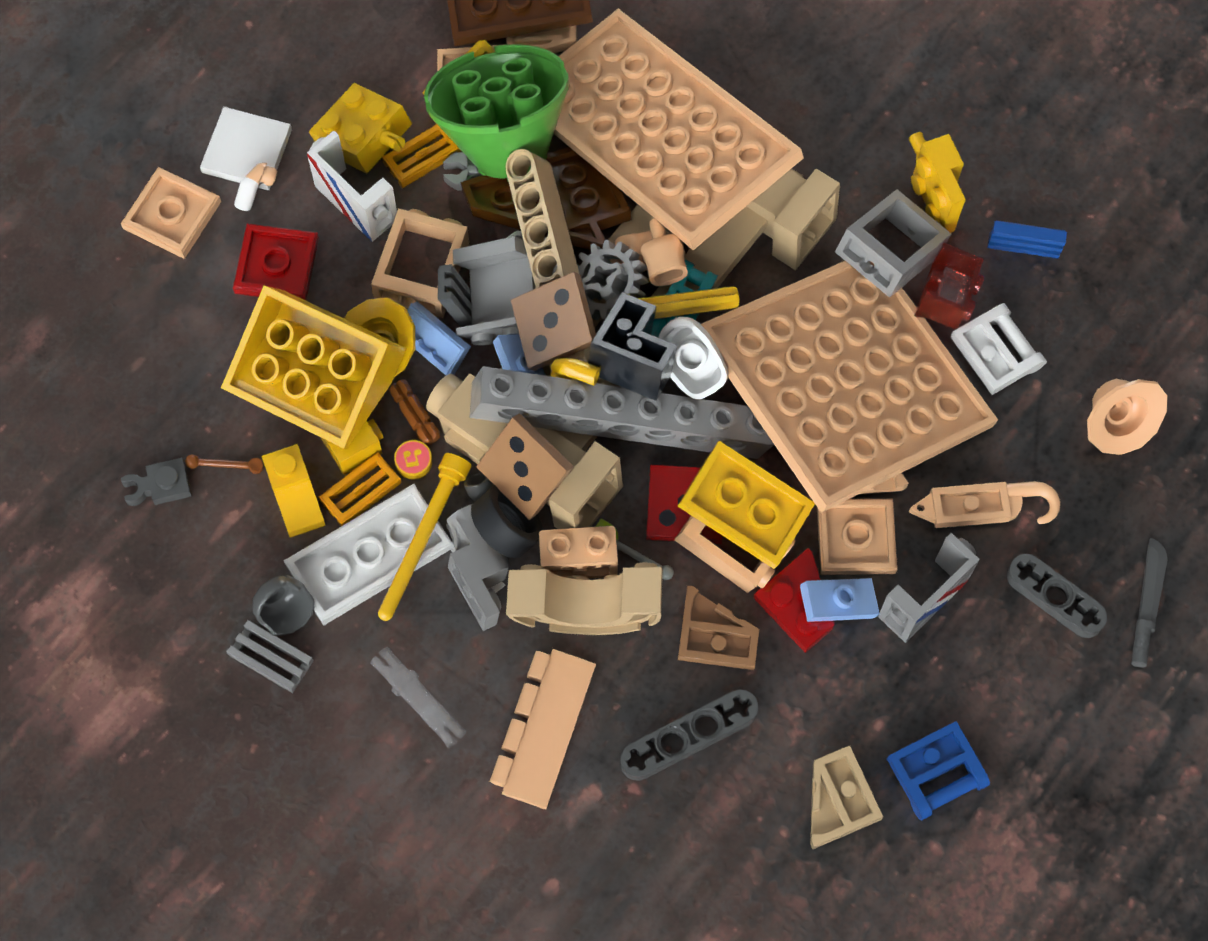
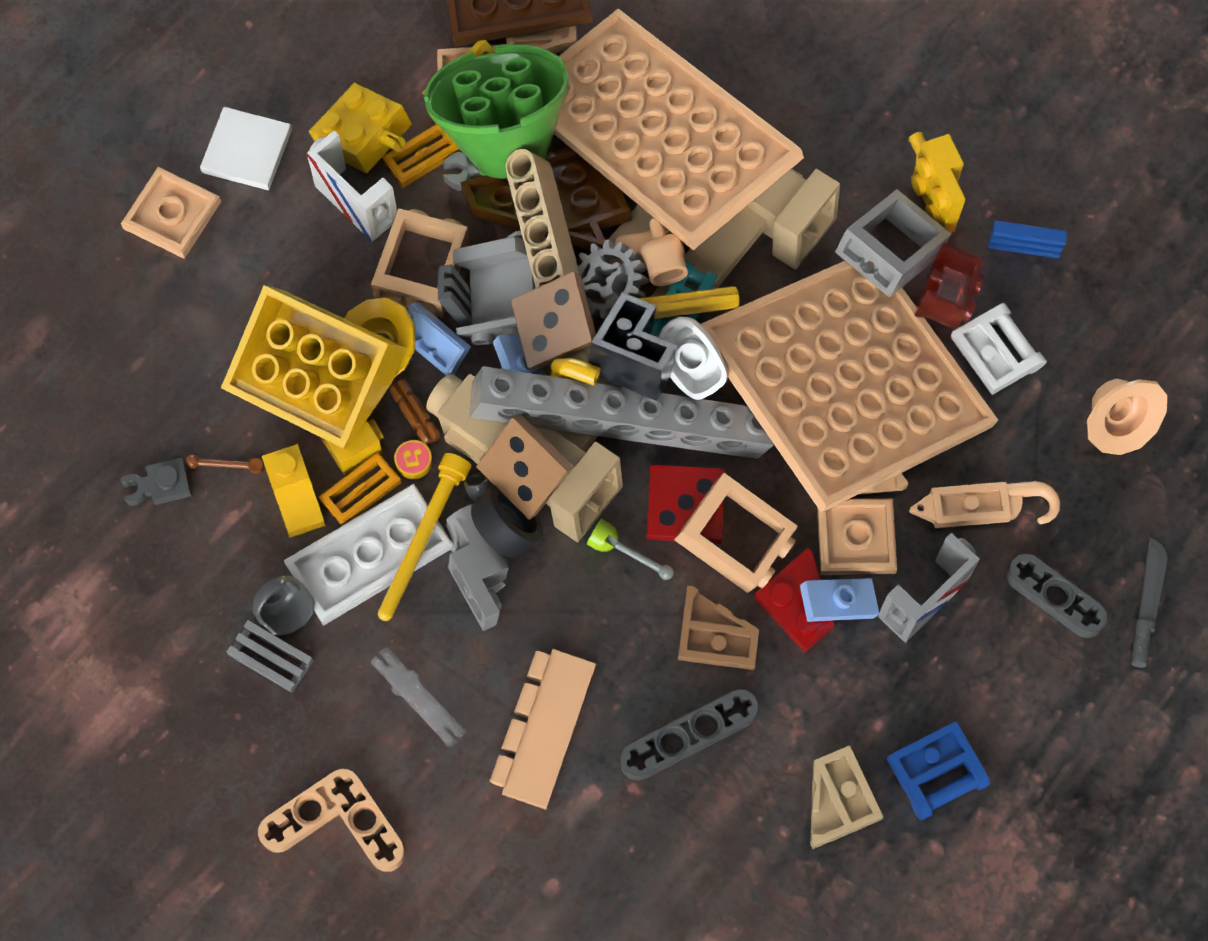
red tile [233,223,319,300] -> none
arm [234,163,278,211] -> none
tan brick [506,562,663,635] -> none
light nougat bracket [539,526,618,578] -> none
yellow plate [678,441,815,569] -> none
none -> light nougat beam [258,769,405,872]

